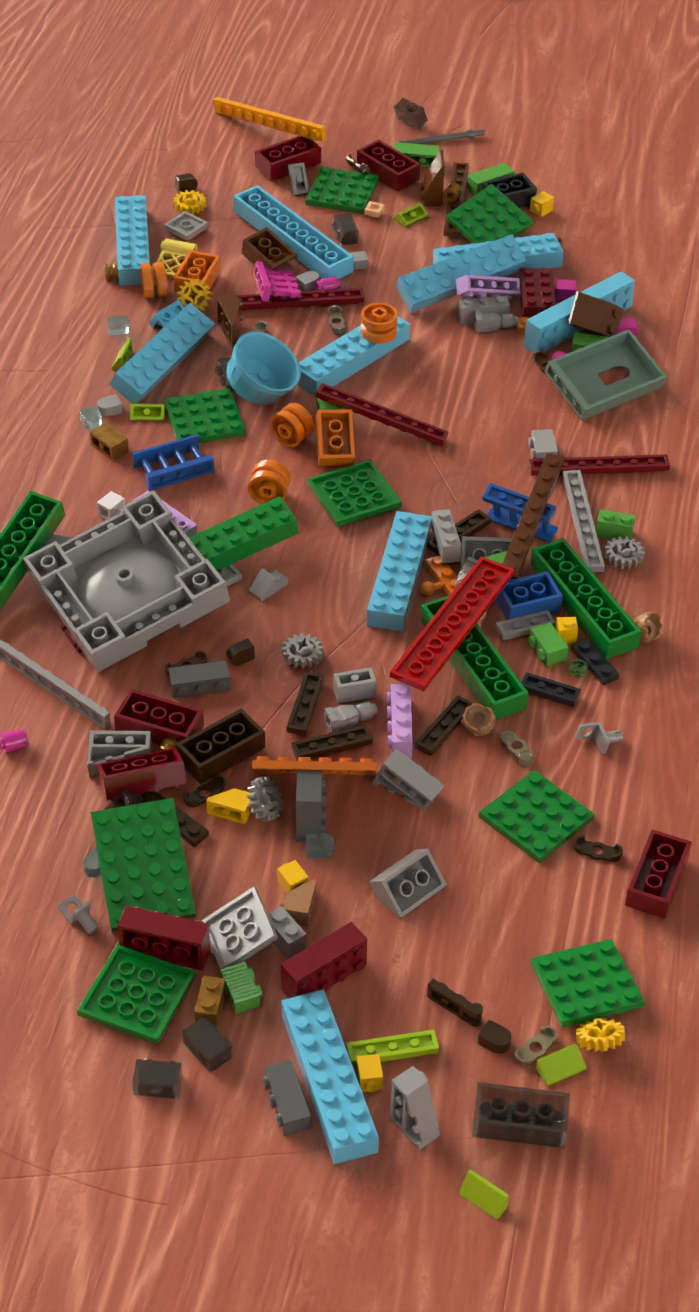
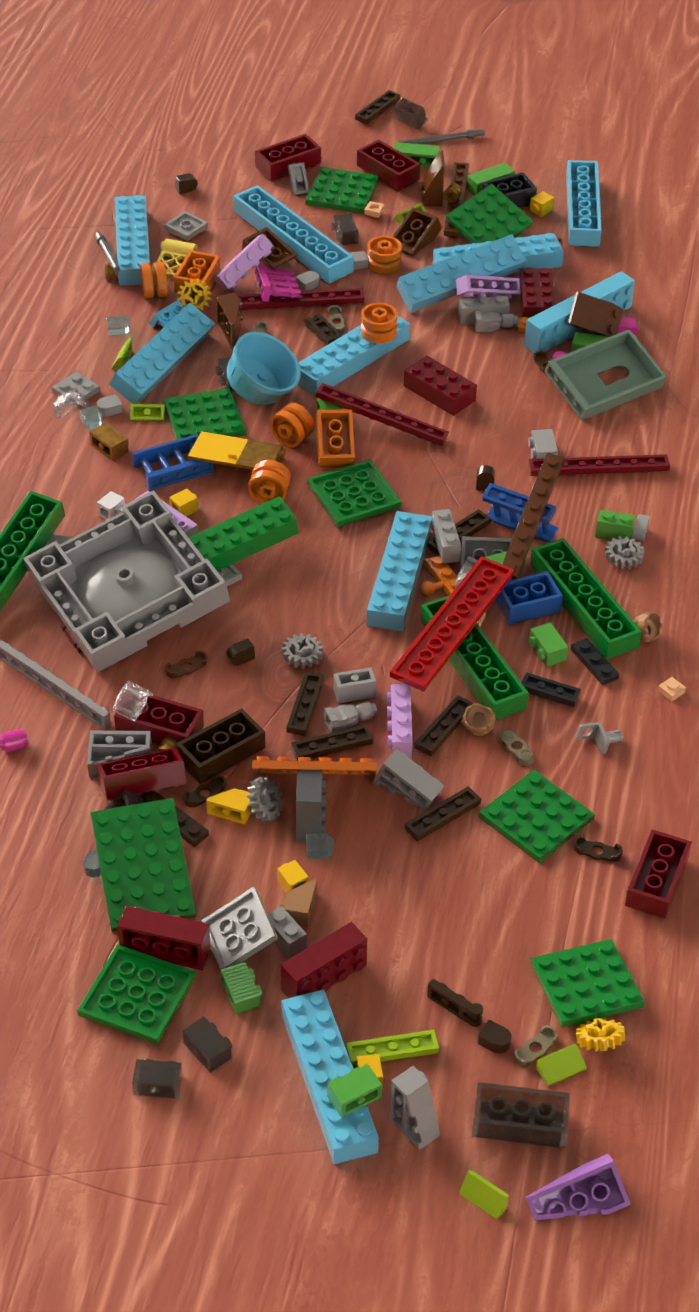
light grey bracket [58,895,99,935] -> none
dark grey brick [169,660,230,698] -> none
yellow gear [173,190,206,215] -> none
pearl gold brick [195,975,226,1030] -> none
light orange plate [213,97,326,142] -> none
light grey slope [249,568,289,602] -> none
dark grey brick [262,1060,311,1136] -> none
dark pink brick [316,276,340,291] -> none
reddish brown piece [345,153,371,175] -> none
light grey slope [369,849,447,918] -> none
light grey plate [496,610,556,641] -> none
yellow slope [553,617,578,646] -> none
dark pink brick [554,279,576,302] -> none
light grey plate [562,470,605,572] -> none
clear green tile [568,659,588,677] -> none
none -> light grey plate [52,372,100,407]
none -> clear piece [53,388,91,419]
none -> bar [95,231,120,272]
none -> clear piece [112,681,154,722]
none -> yellow brick [169,489,198,517]
none -> door [188,432,286,470]
none -> lavender brick [213,234,274,290]
none -> dark brown plate [304,313,342,345]
none -> bright green brick [327,1064,382,1118]
none -> dark brown plate [355,90,400,124]
none -> orange wheel [367,236,402,274]
none -> reddish brown slope [392,207,442,255]
none -> dark red brick [404,355,477,416]
none -> dark brown plate [405,786,481,842]
none -> dark brown piece [476,465,495,490]
none -> medium lavender wedge [526,1154,631,1220]
none -> medium azure brick [566,160,601,247]
none -> light grey piece [632,514,650,542]
none -> light nougat plate [658,677,686,702]

